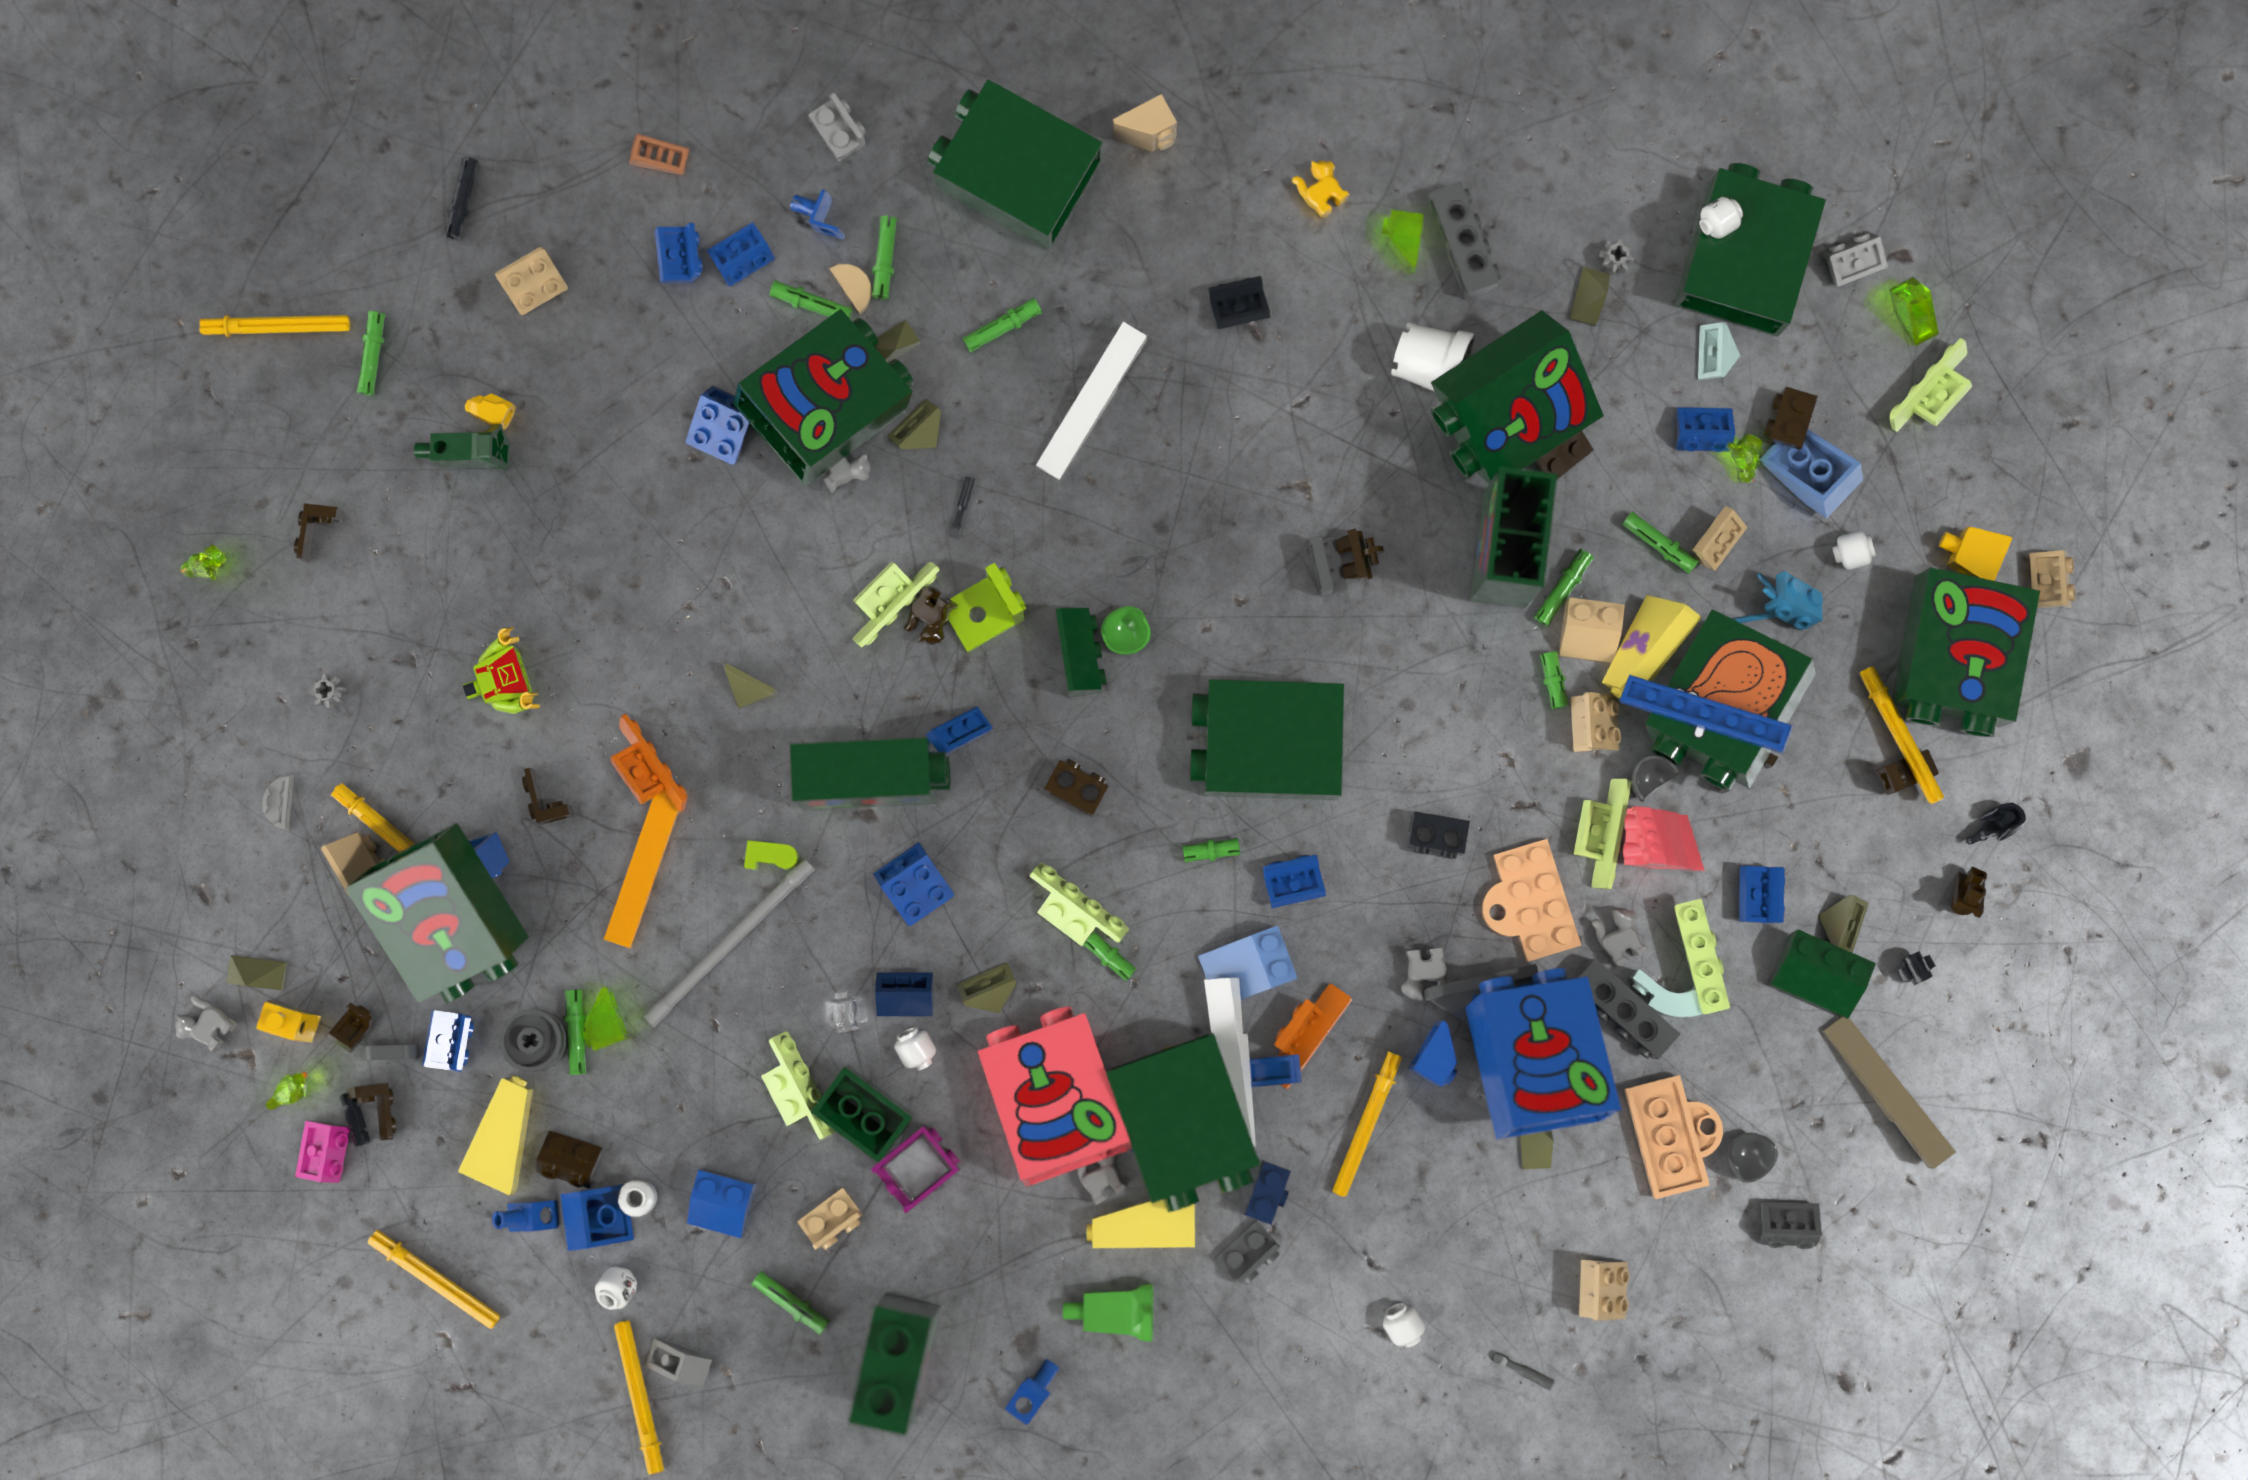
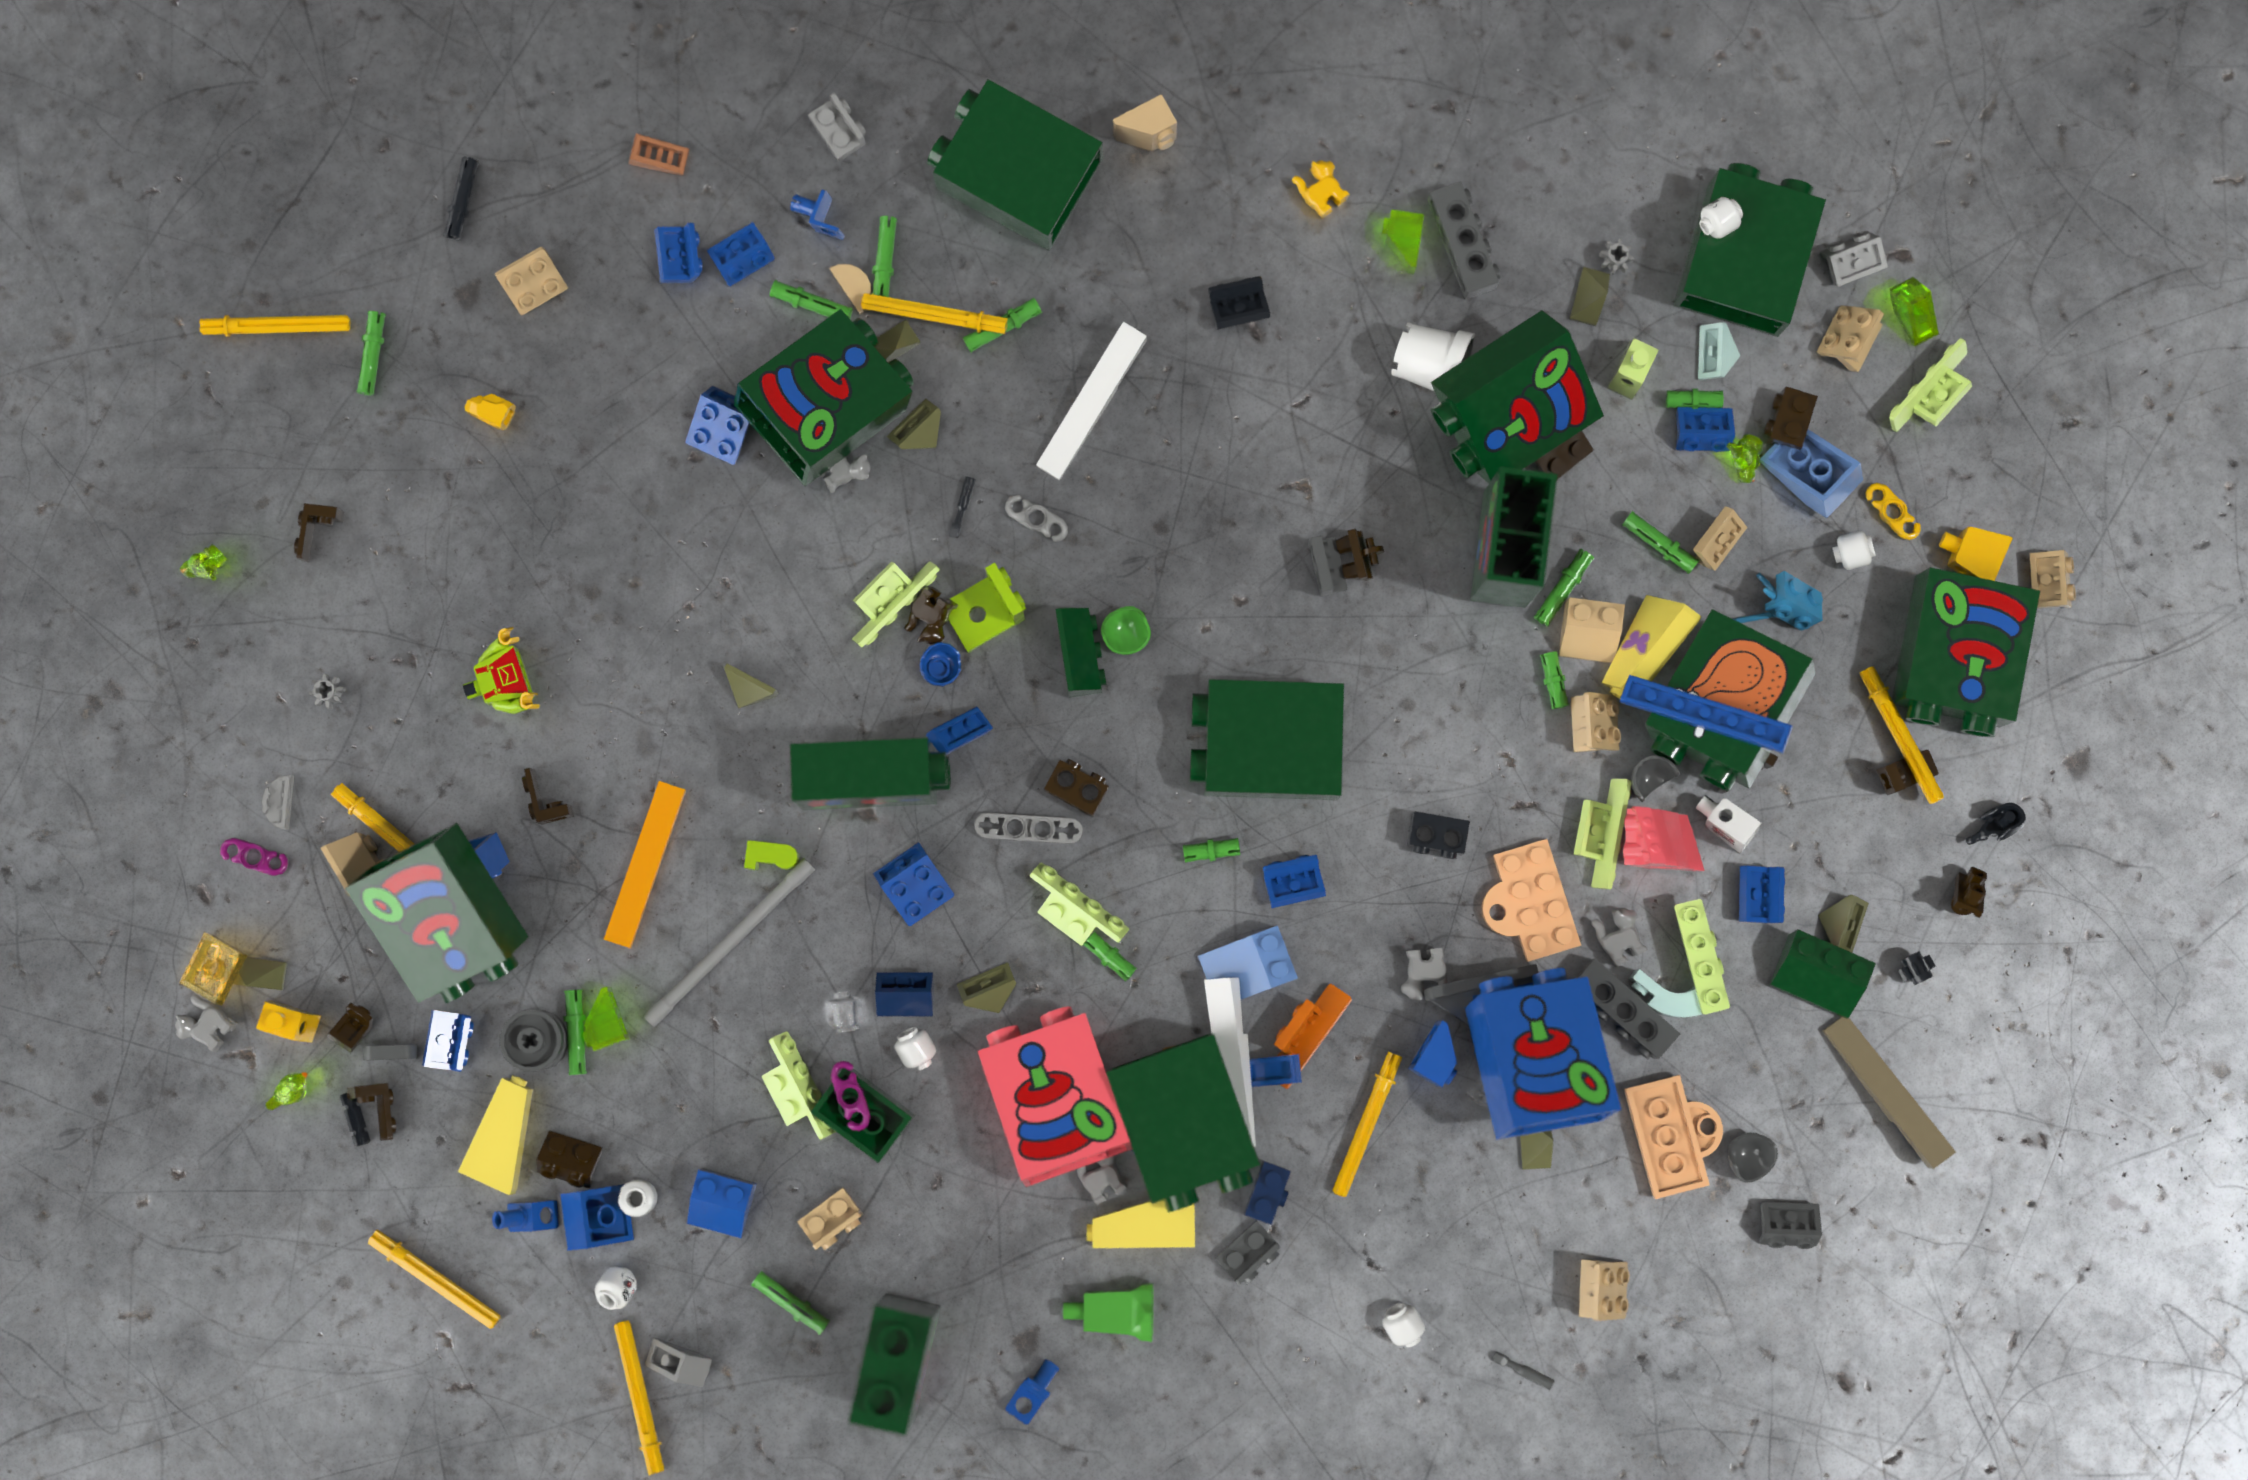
dark pink bracket [295,1121,350,1183] -> none
dark green piece [414,424,510,471] -> none
orange bracket [610,713,688,812] -> none
window [871,1125,961,1213] -> none
none -> clear yellow plate [179,932,248,1006]
none -> magenta piece [220,838,288,876]
none -> magenta piece [831,1061,871,1131]
none -> yellow axle [861,293,1008,334]
none -> blue hair [919,642,961,687]
none -> light grey beam [974,813,1083,844]
none -> light grey piece [1005,494,1068,542]
none -> yellowish green torso [1607,338,1659,400]
none -> bright green pin [1666,388,1724,409]
none -> white torso [1696,795,1761,854]
none -> tan bracket [1817,305,1884,372]
none -> yellow piece [1866,483,1921,540]

